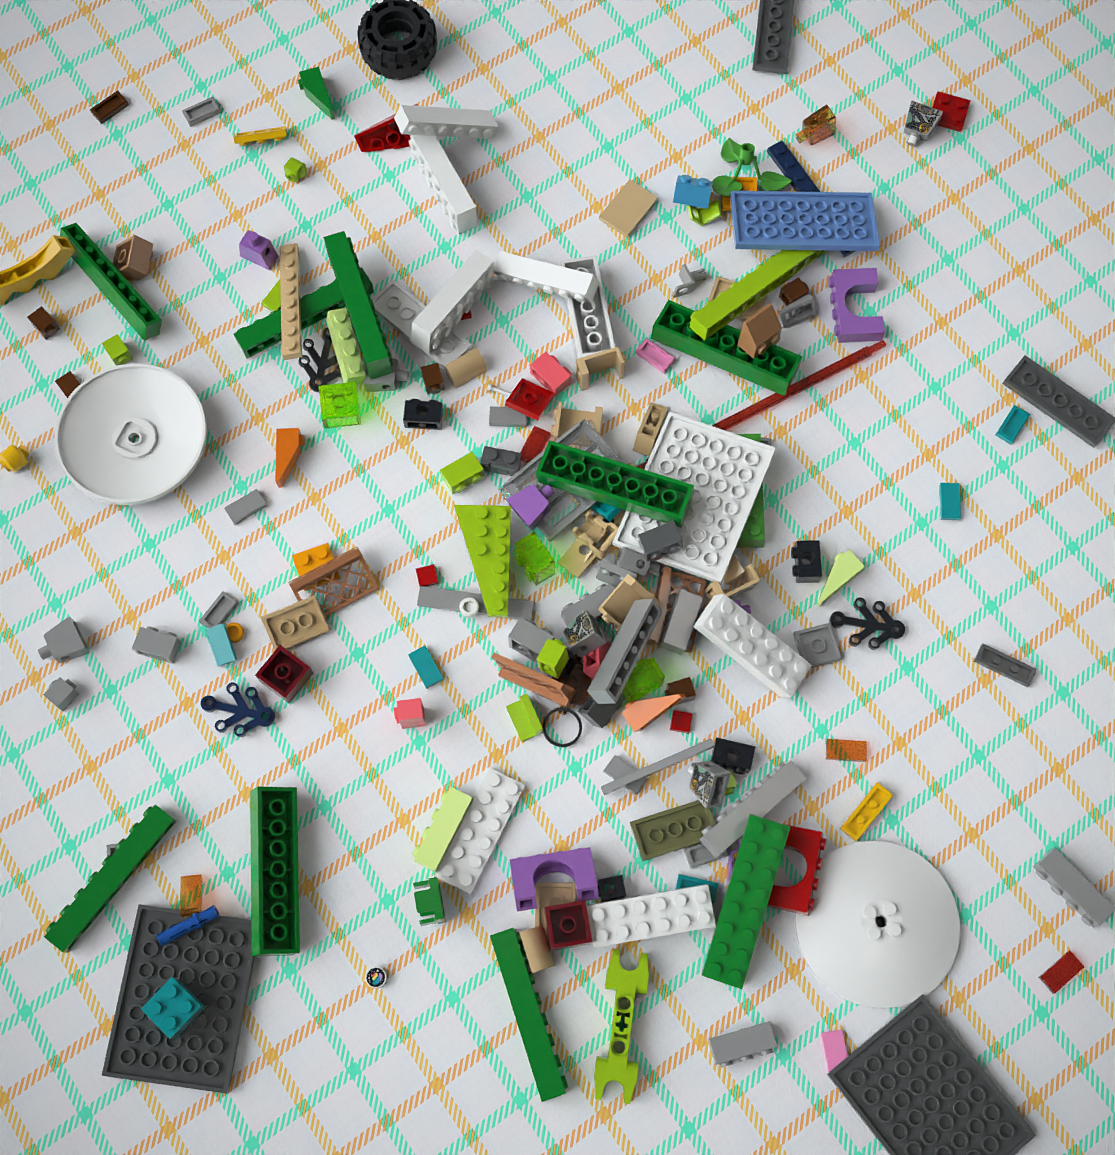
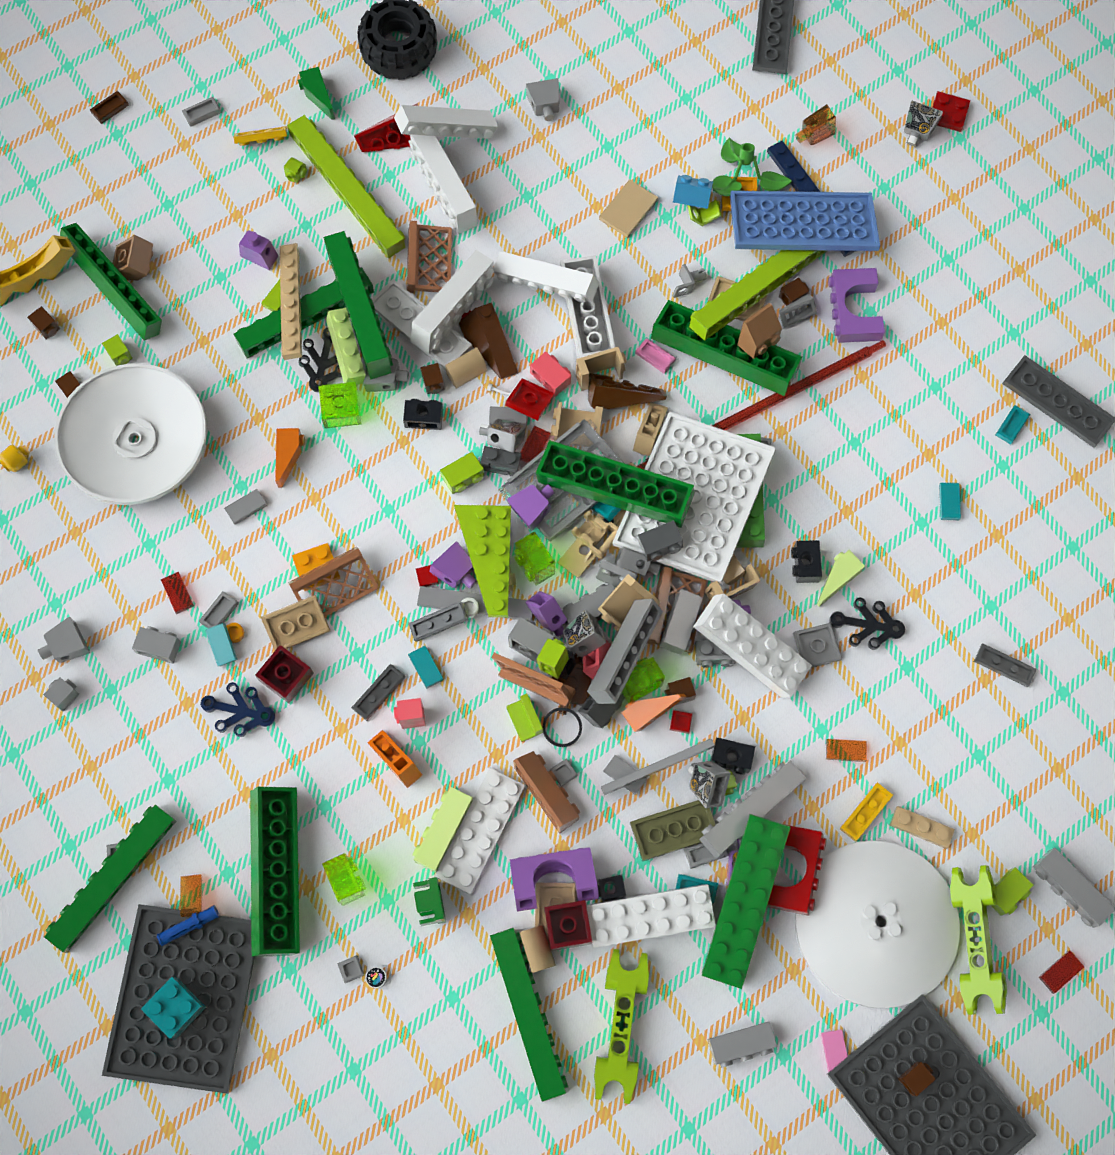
none -> clear red tile [161,572,194,614]
none -> lime brick [287,114,406,258]
none -> clear neon green brick [322,853,367,906]
none -> light grey tile [337,955,364,983]
none -> dark grey tile [351,664,405,721]
none -> orange slope [367,730,422,788]
none -> nougat fence [407,220,452,293]
none -> tile [409,601,468,642]
none -> medium lavender torso [429,541,477,589]
none -> reddish brown wedge [458,302,518,380]
none -> light grey torso [479,419,526,453]
none -> nougat slope [513,751,580,834]
none -> medium lavender torso [525,591,567,637]
none -> light grey torso [526,78,559,121]
none -> light grey tile [550,758,578,787]
none -> reddish brown wedge [588,373,667,409]
none -> light grey bracket [695,640,736,668]
none -> tan plate [889,806,955,849]
none -> reddish brown brick [898,1062,936,1096]
none -> lime piece [950,865,1007,1015]
none -> lime brick [991,867,1034,916]

